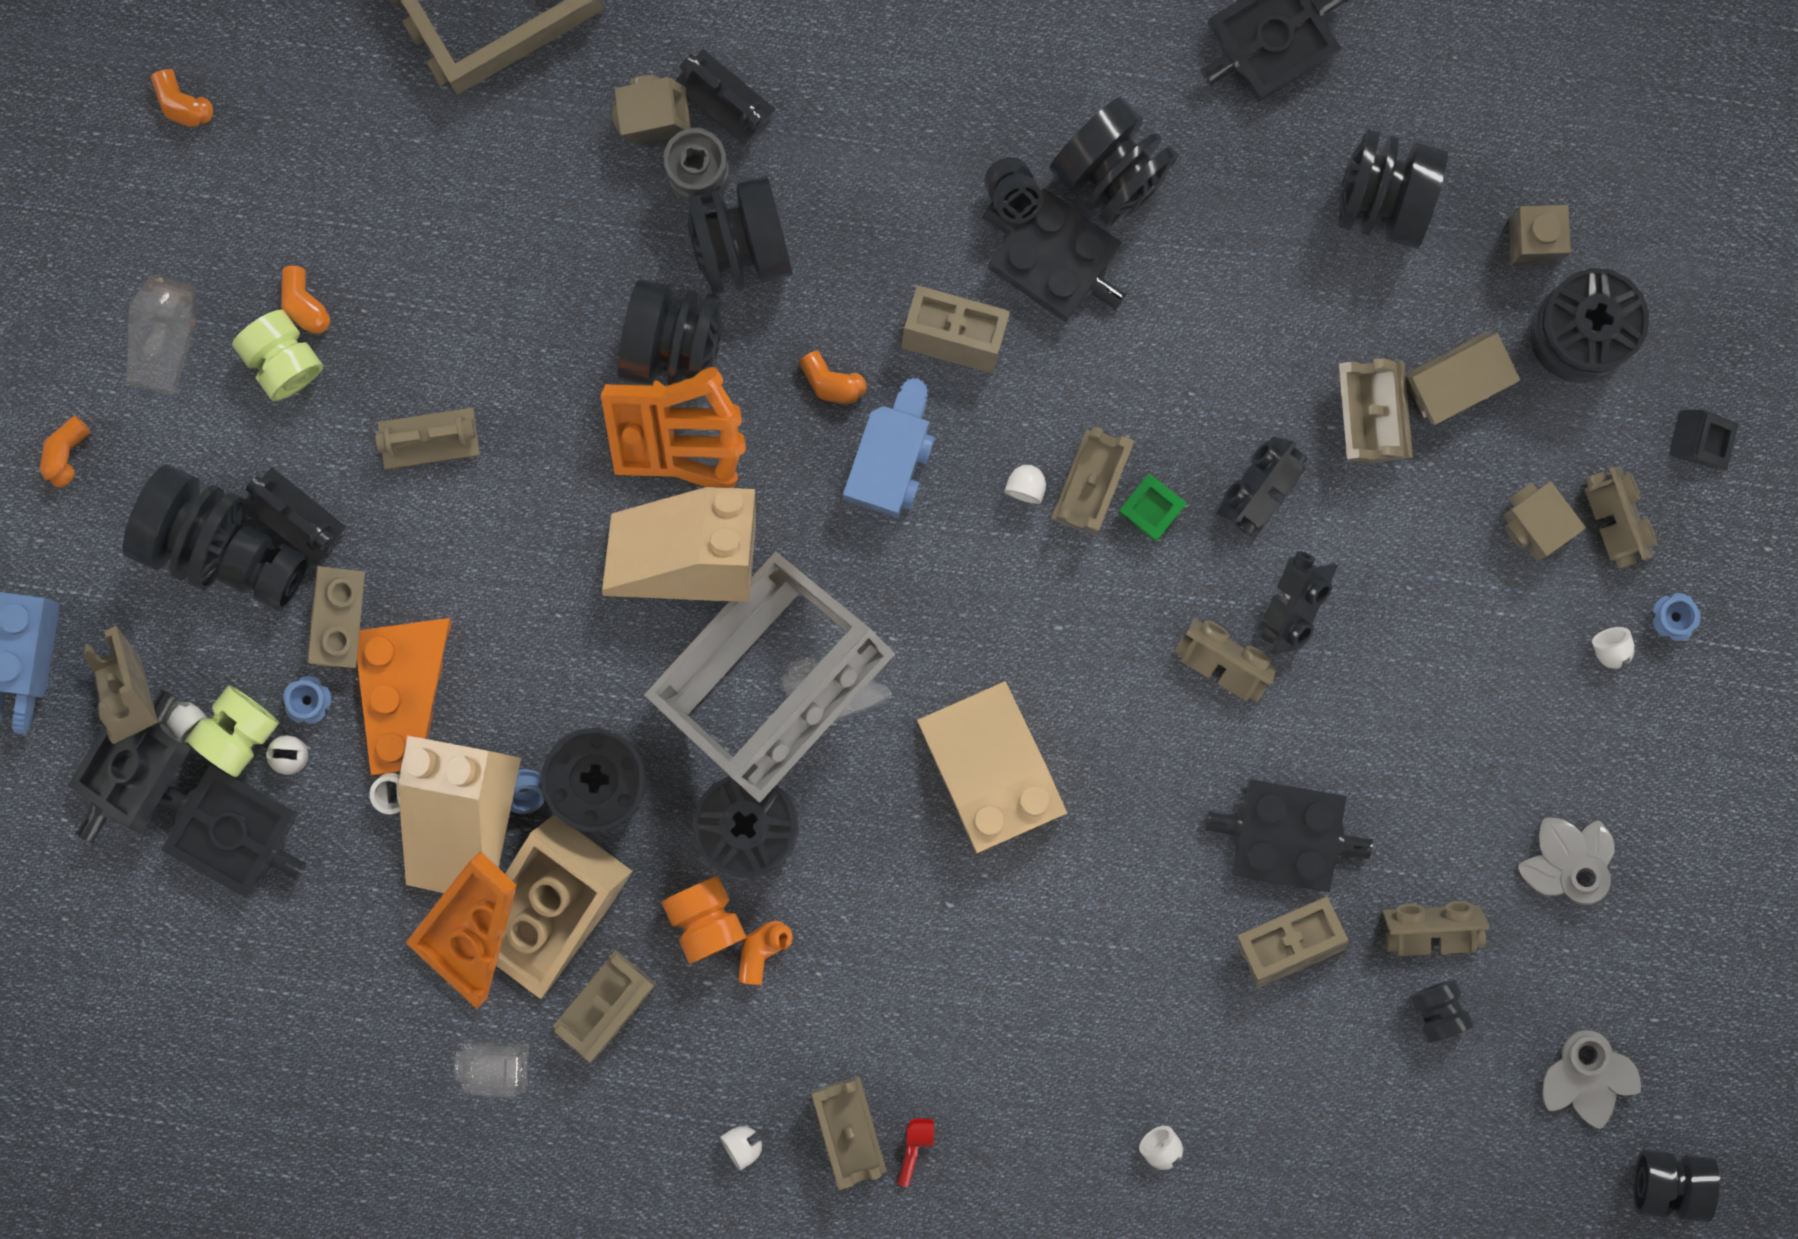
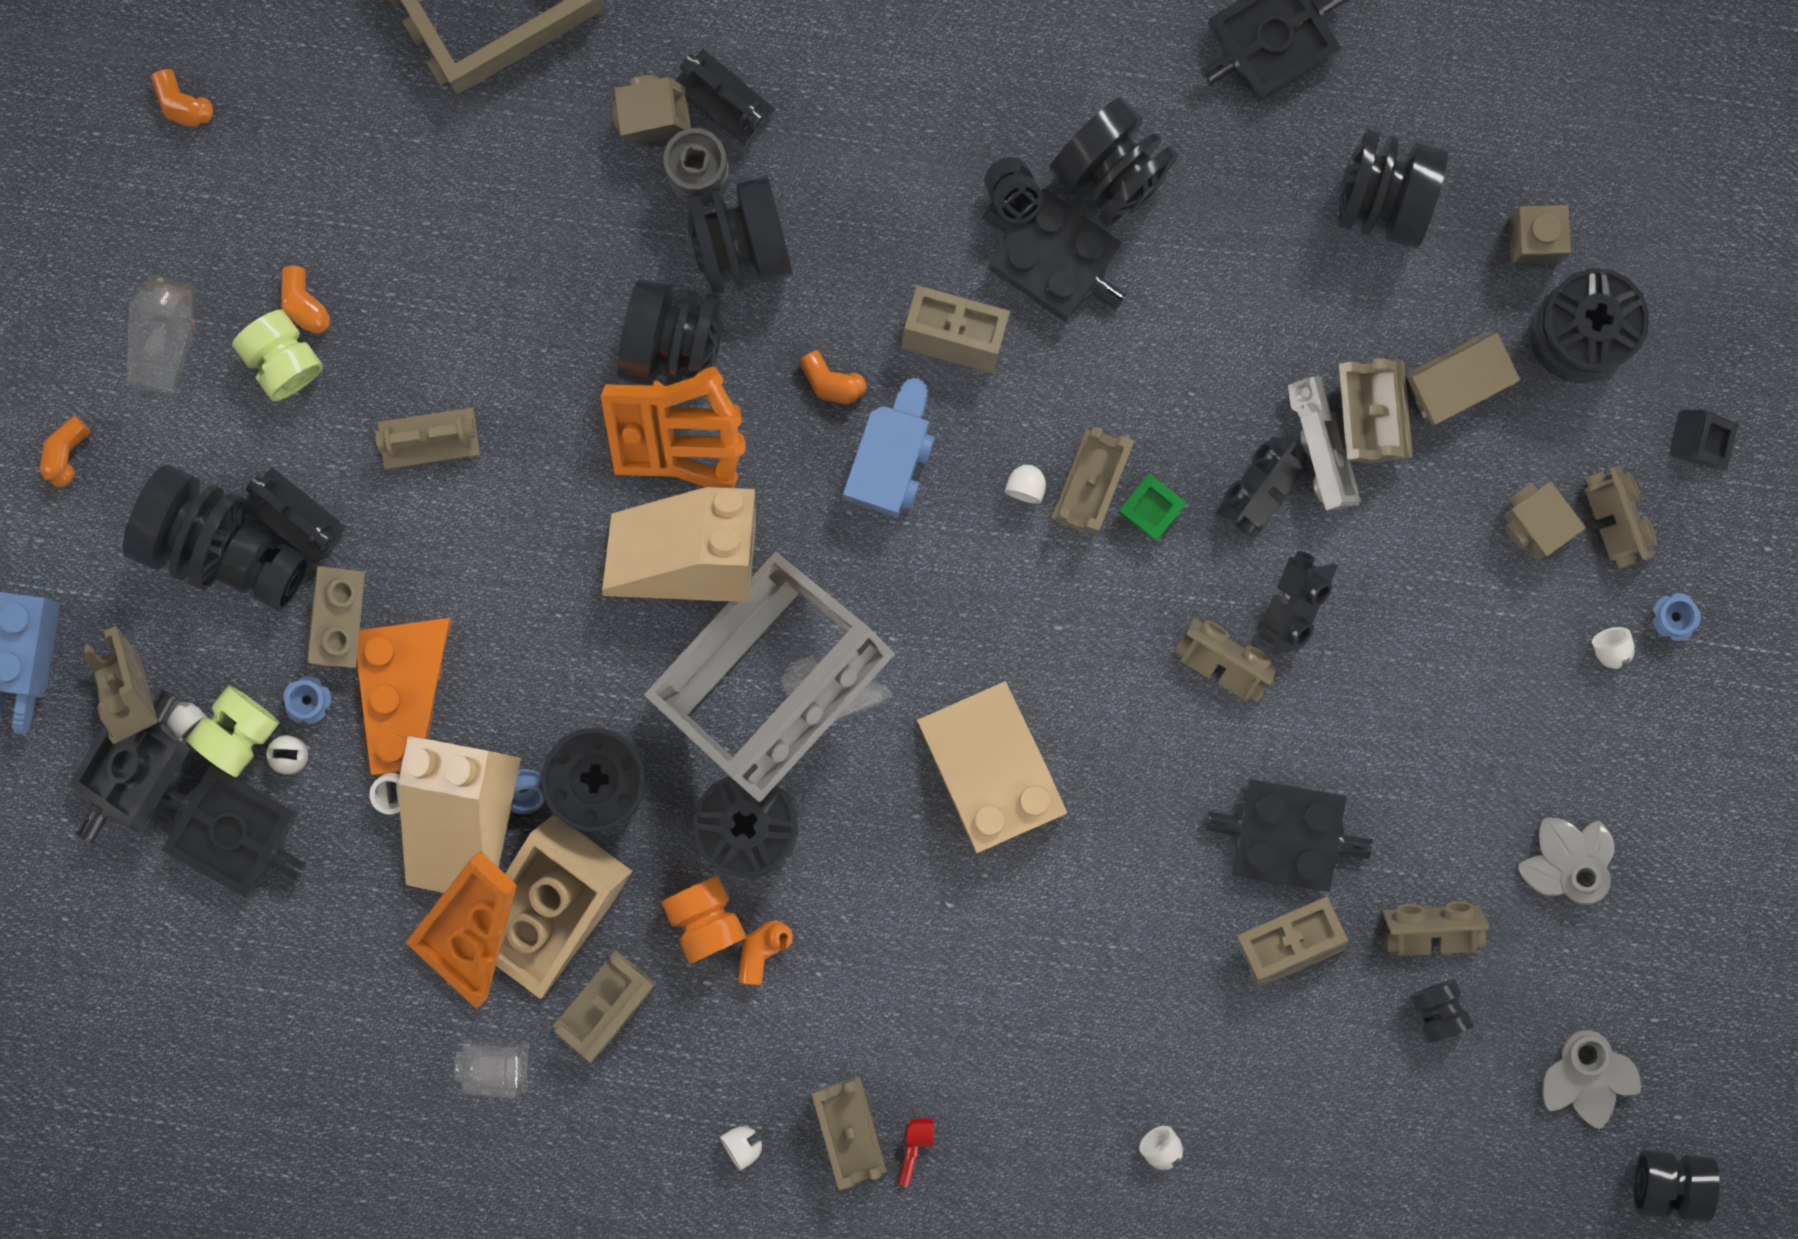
none -> light grey hinge [1288,377,1361,510]

